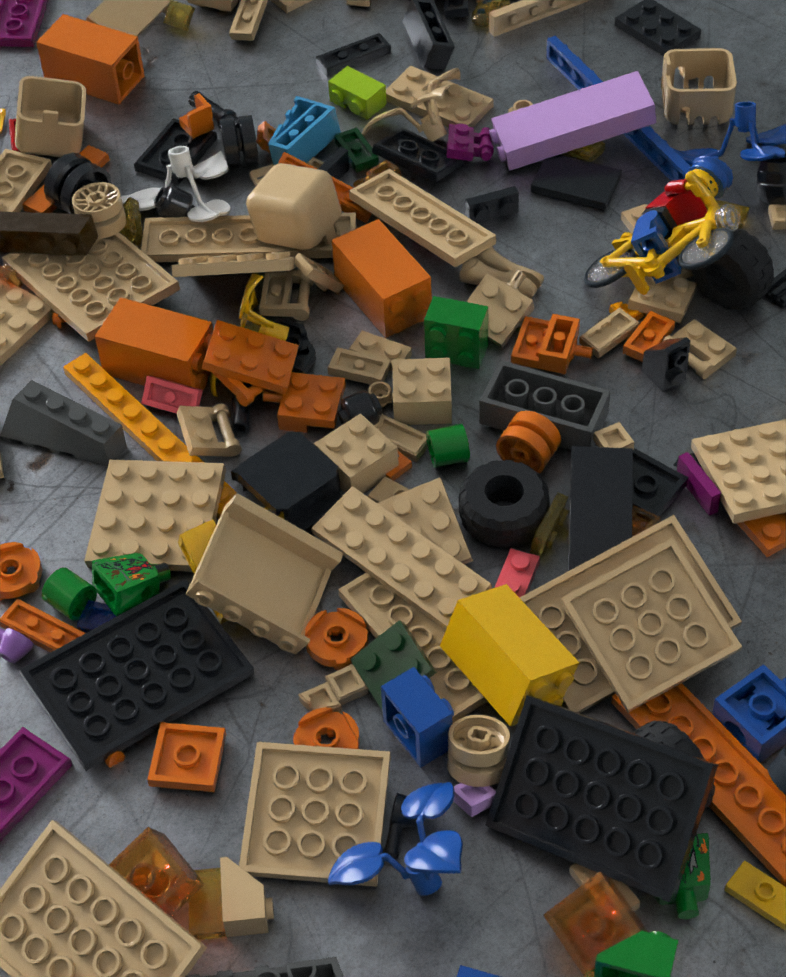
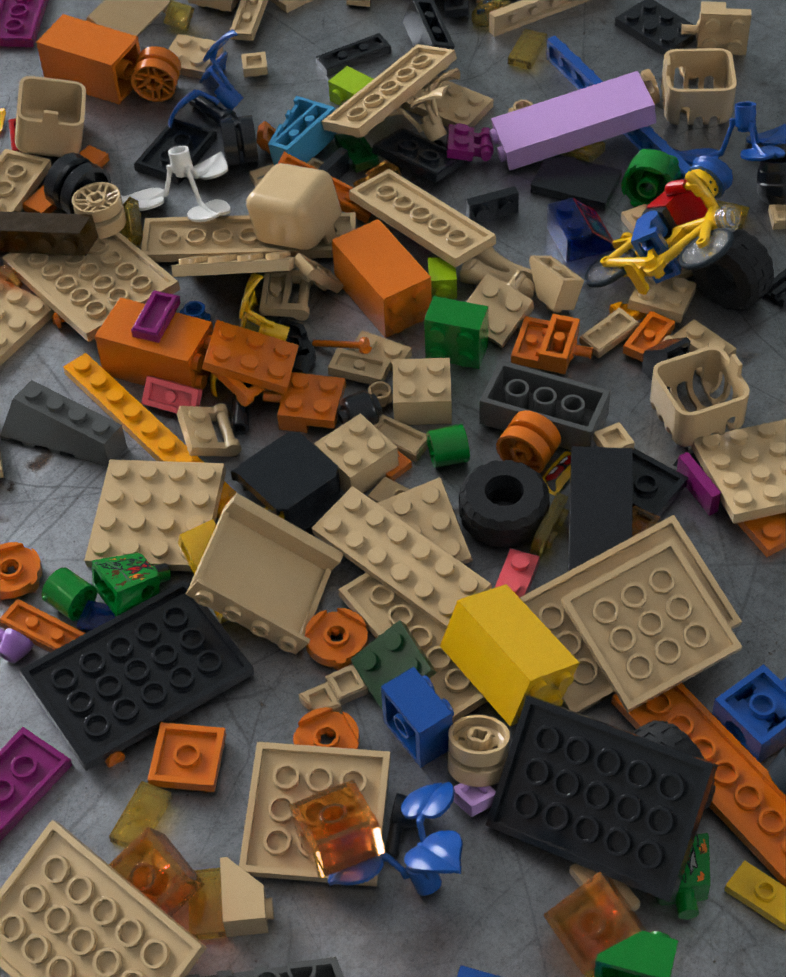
black head [154,185,195,217] -> none
orange panel [179,93,214,139] -> none
none -> clear yellow plate [109,781,172,854]
none -> orange wheel [131,46,181,102]
none -> magenta tile [131,290,181,343]
none -> blue plant [168,29,244,128]
none -> tan plate [168,34,223,79]
none -> blue plate [179,301,211,321]
none -> tan plate [241,51,268,77]
none -> clear orange brick [289,779,385,879]
none -> orange piece [312,337,372,354]
none -> tan plate [321,44,457,138]
none -> lime brick [428,257,457,299]
none -> clear yellow tile [508,29,548,70]
none -> tan slope [529,256,584,313]
none -> sticker [542,451,571,496]
none -> clear blue slope [547,198,615,263]
none -> green brick [621,149,681,207]
none -> tan tile [641,68,660,104]
none -> tan piece [650,346,750,447]
none -> tan plate [681,1,752,56]

